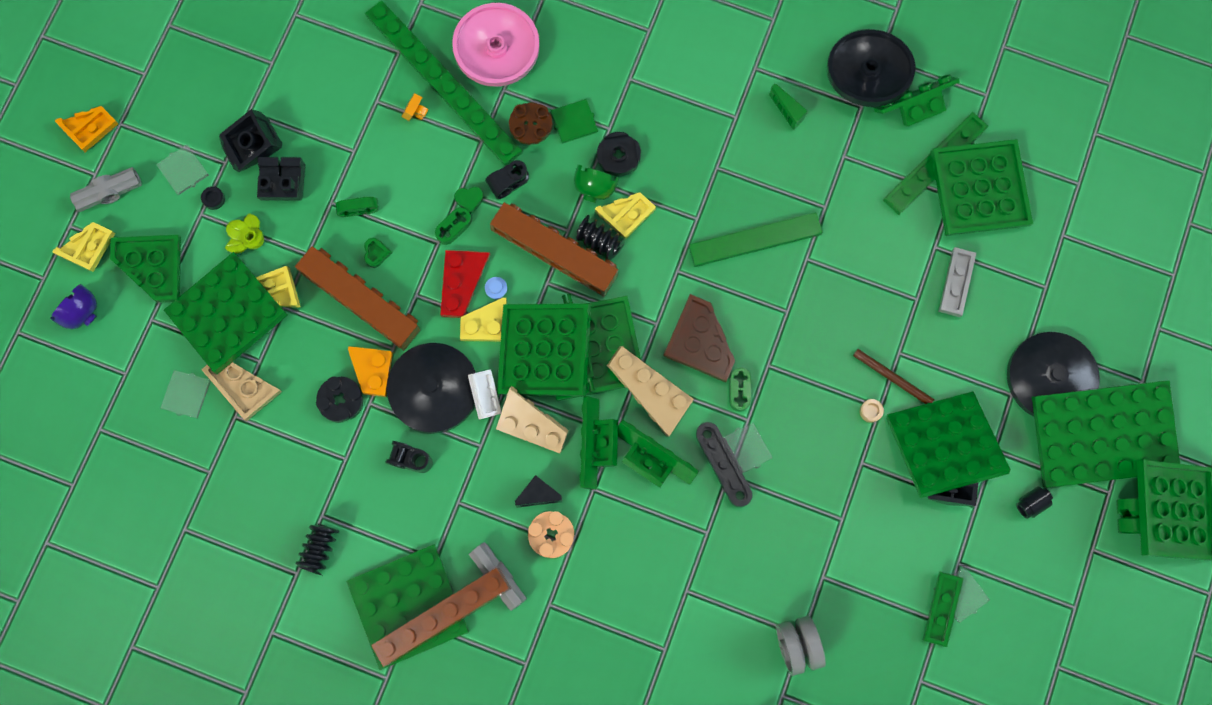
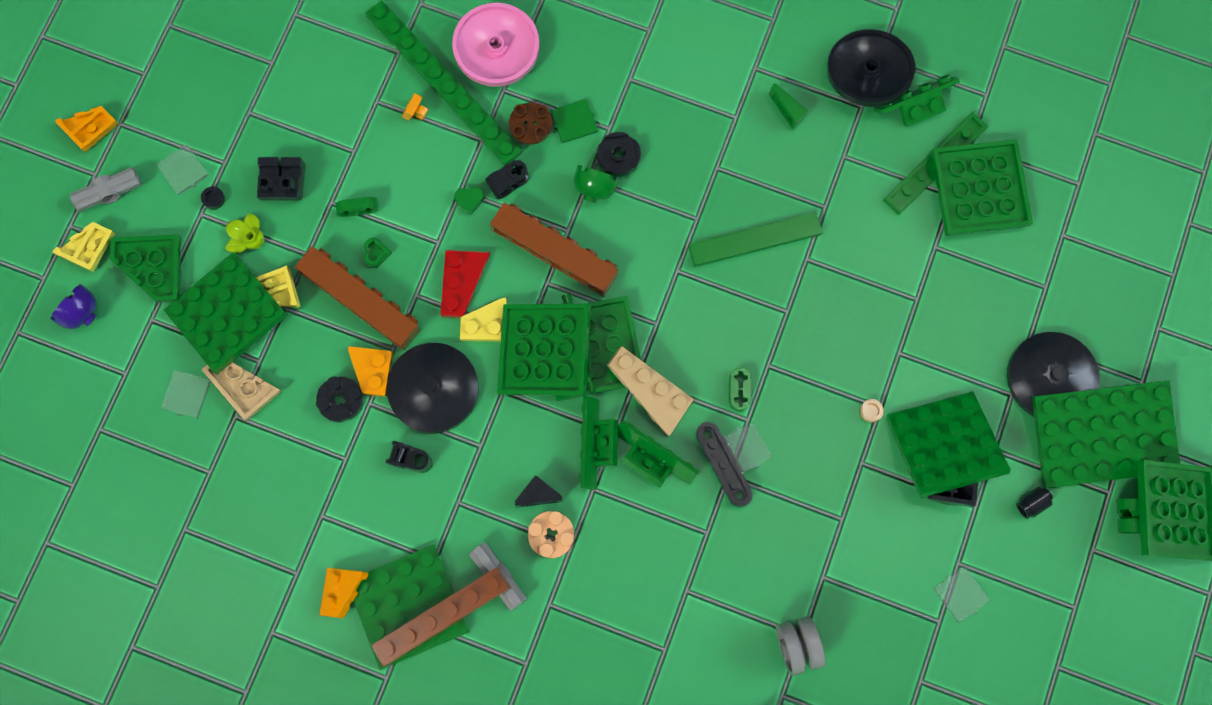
black slope [219,109,282,172] -> none
black piece [295,523,339,576] -> none
green beam [435,207,472,245] -> none
white plate [468,369,501,419] -> none
light blue plate [485,277,507,299] -> none
tan wing [496,386,569,453] -> none
black piece [576,215,626,260] -> none
light yellow wing [595,192,656,239] -> none
reddish brown plate [663,294,735,383] -> none
reddish brown bar [853,349,934,404] -> none
green tile [923,571,964,647] -> none
light grey plate [938,247,976,317] -> none
none -> light orange wing [319,568,368,618]

